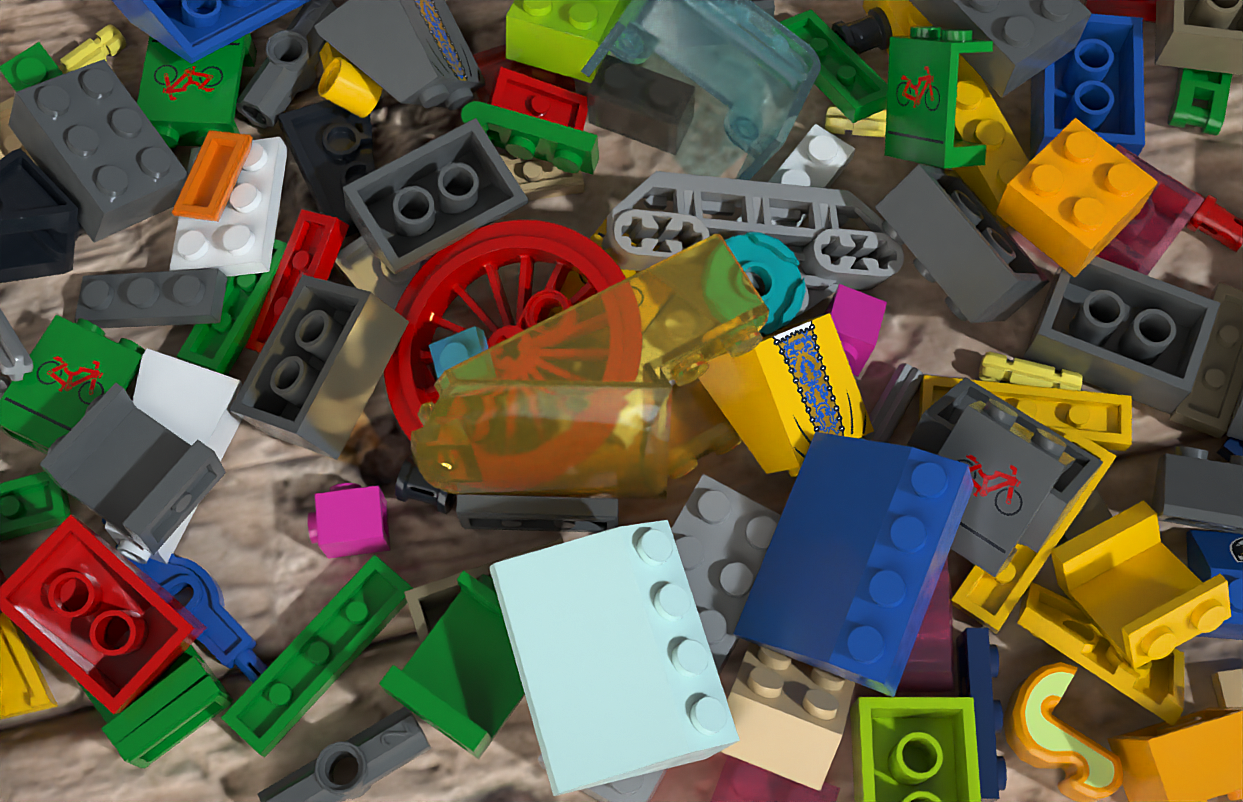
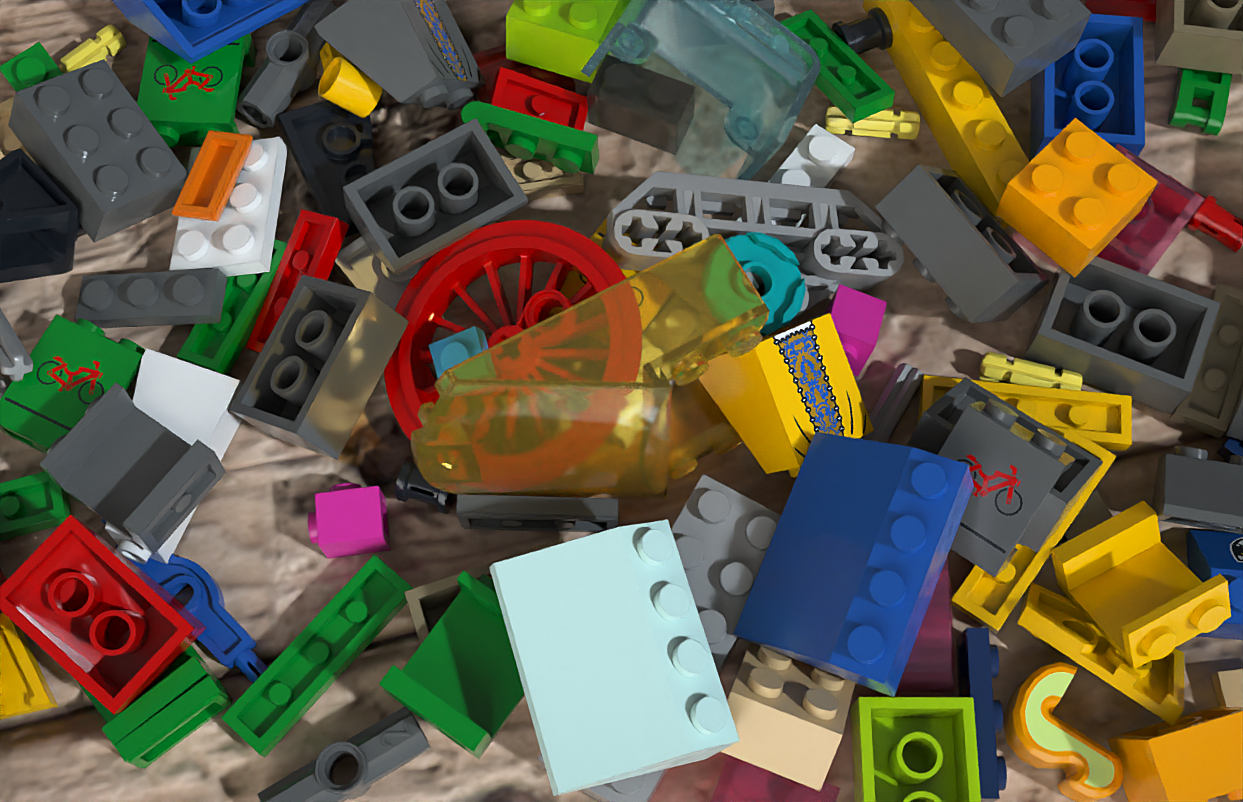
green panel [884,26,993,169] -> none

